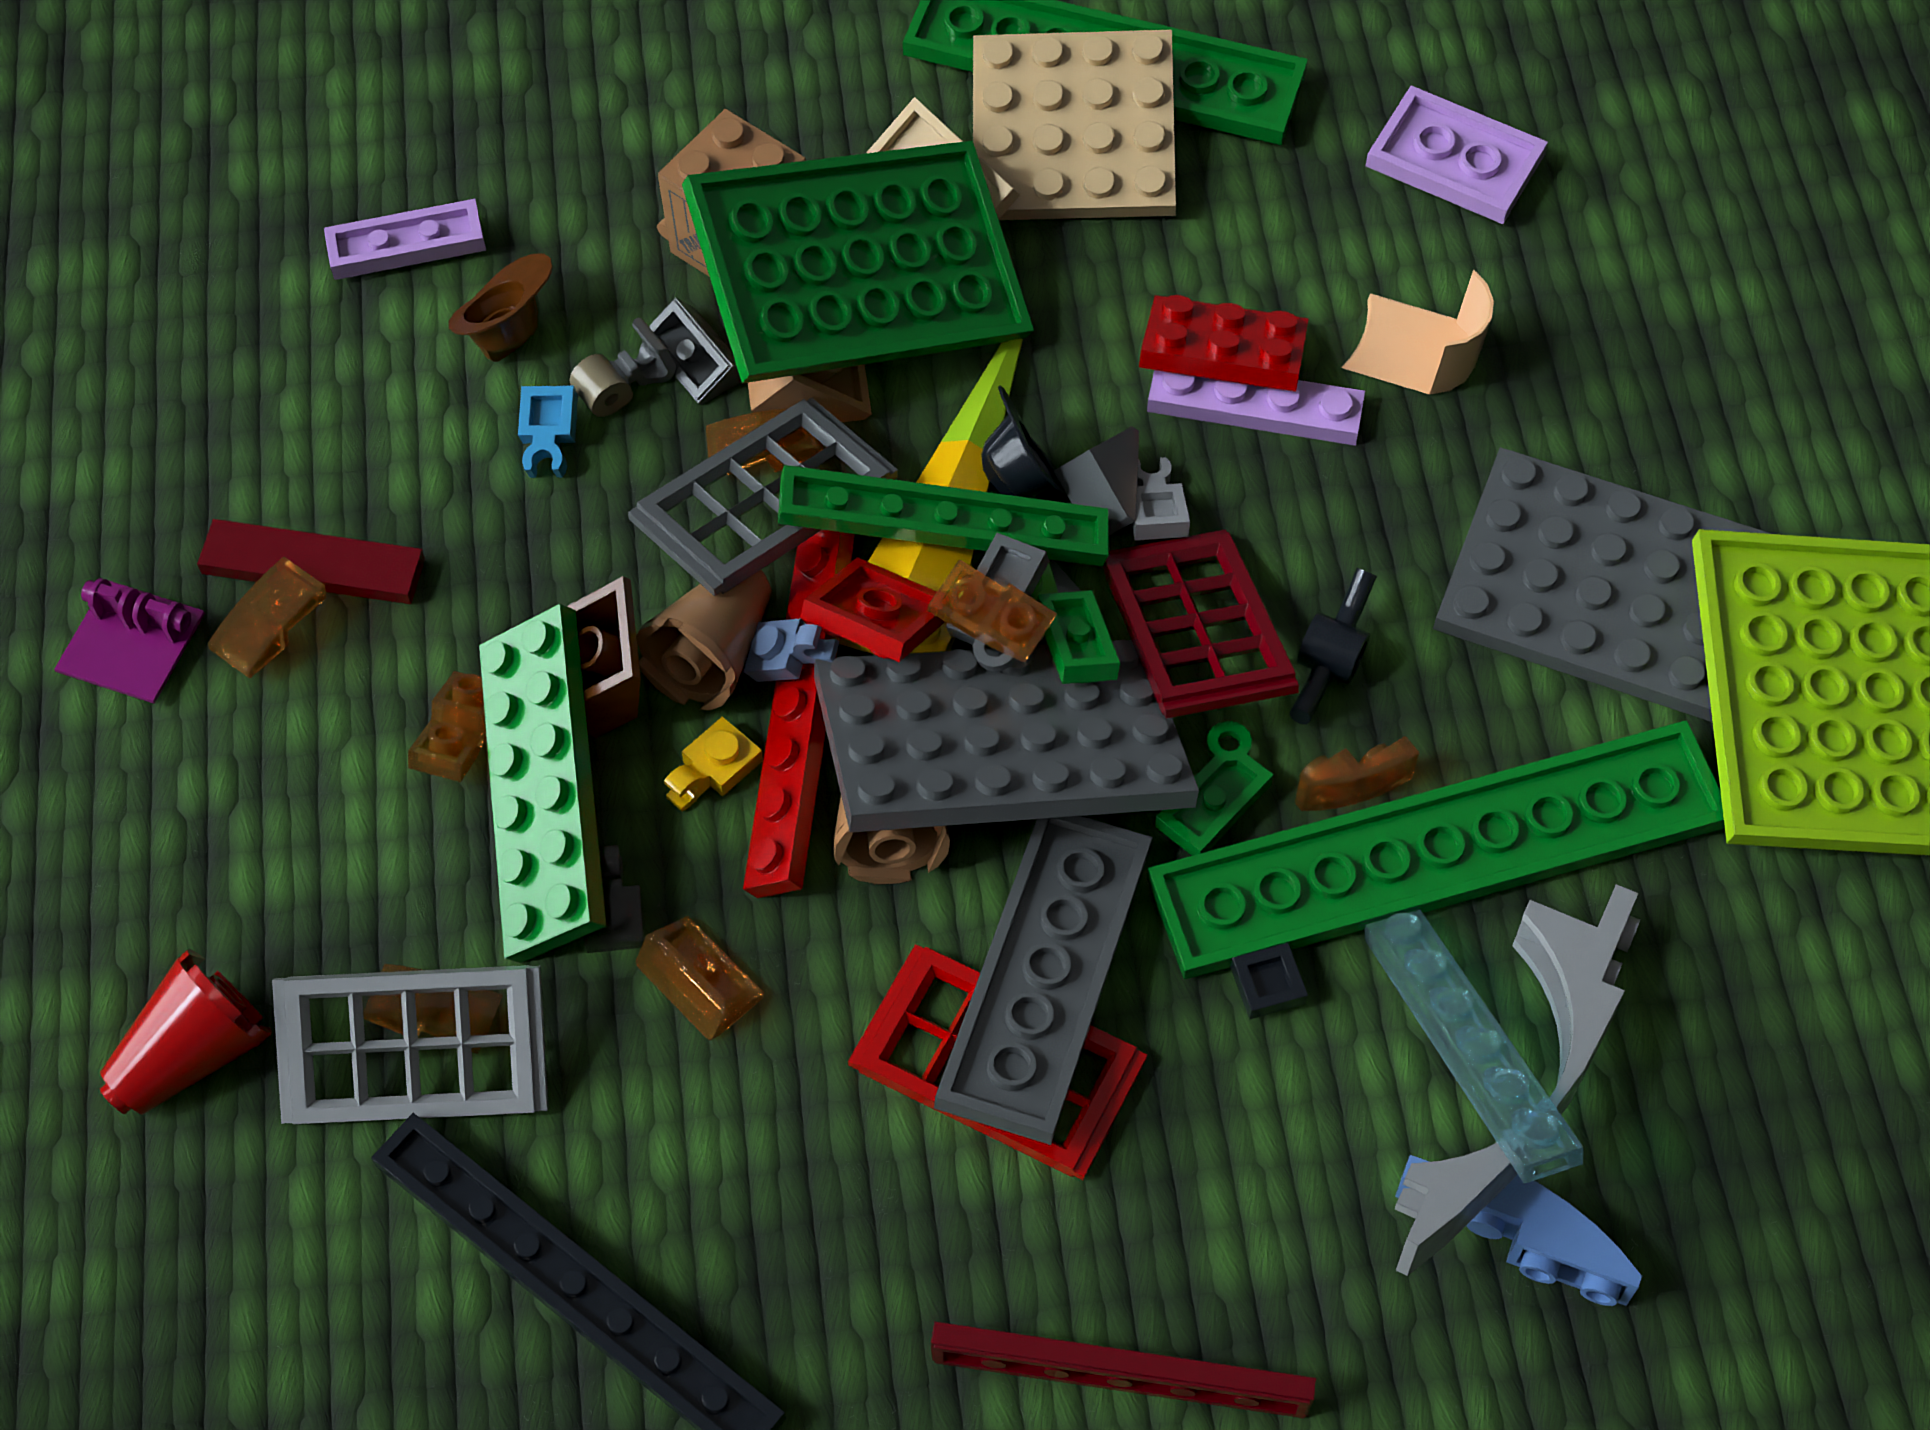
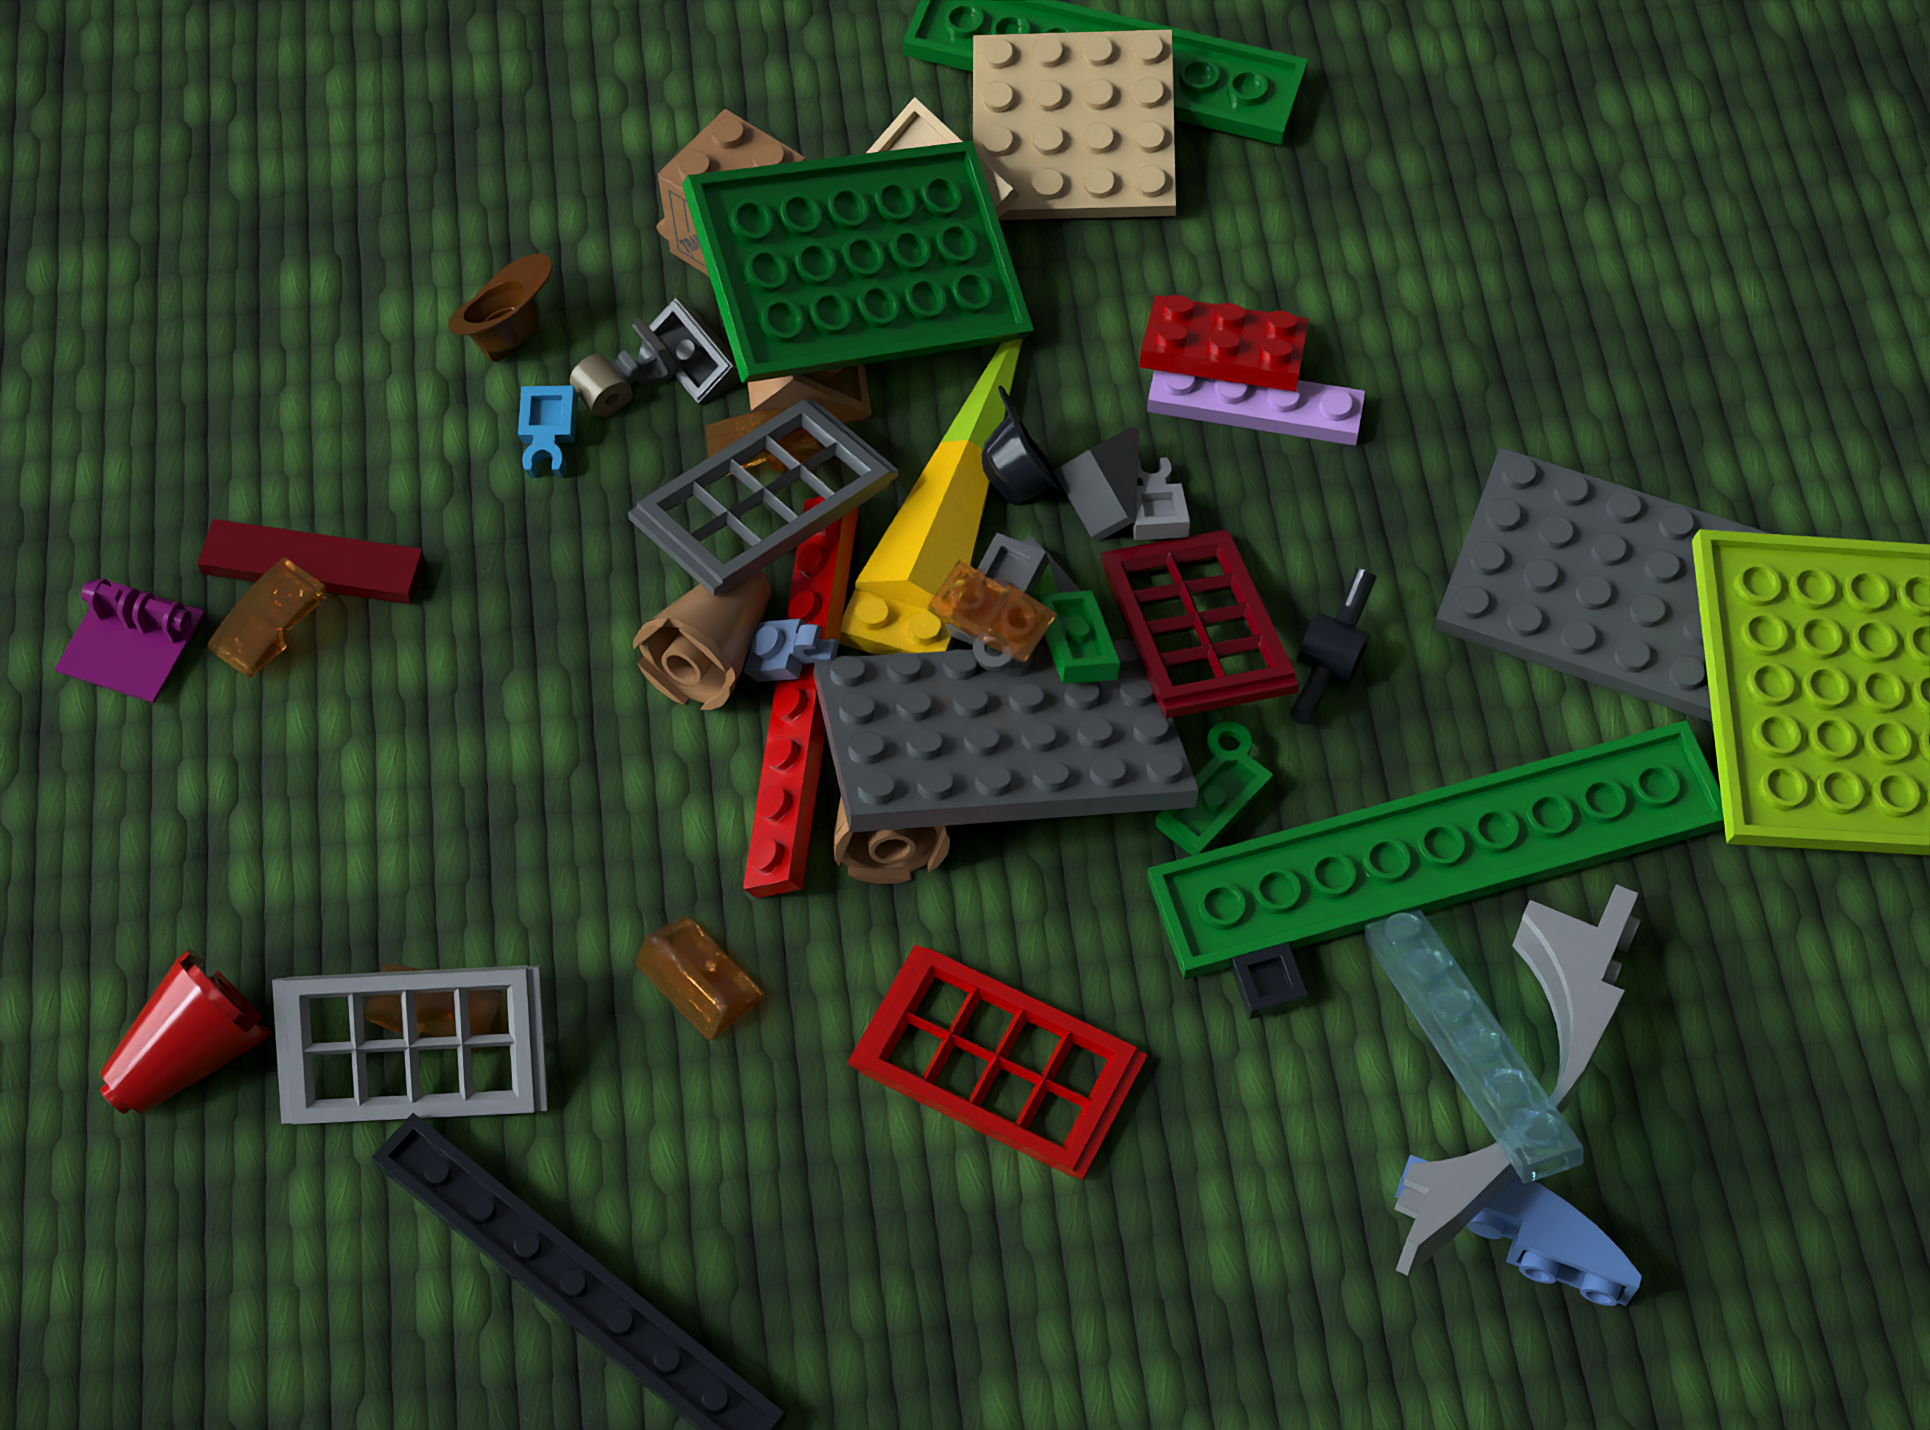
lavender plate [324,199,486,280] -> none
clear orange slope [408,671,487,782] -> none
plate [479,604,606,963] -> none
reddish brown slope [567,576,641,738] -> none
clear smoke plate [584,845,645,953] -> none
yellow plate [664,716,763,812] -> none
green plate [778,465,1108,566] -> none
red plate [800,557,954,662] -> none
dark red tile [931,1321,1316,1418] -> none
dark grey plate [934,816,1152,1145] -> none
clear orange slope [1295,736,1420,811] -> none
light nougat piece [1341,270,1494,395] -> none
lavender plate [1366,86,1548,224] -> none

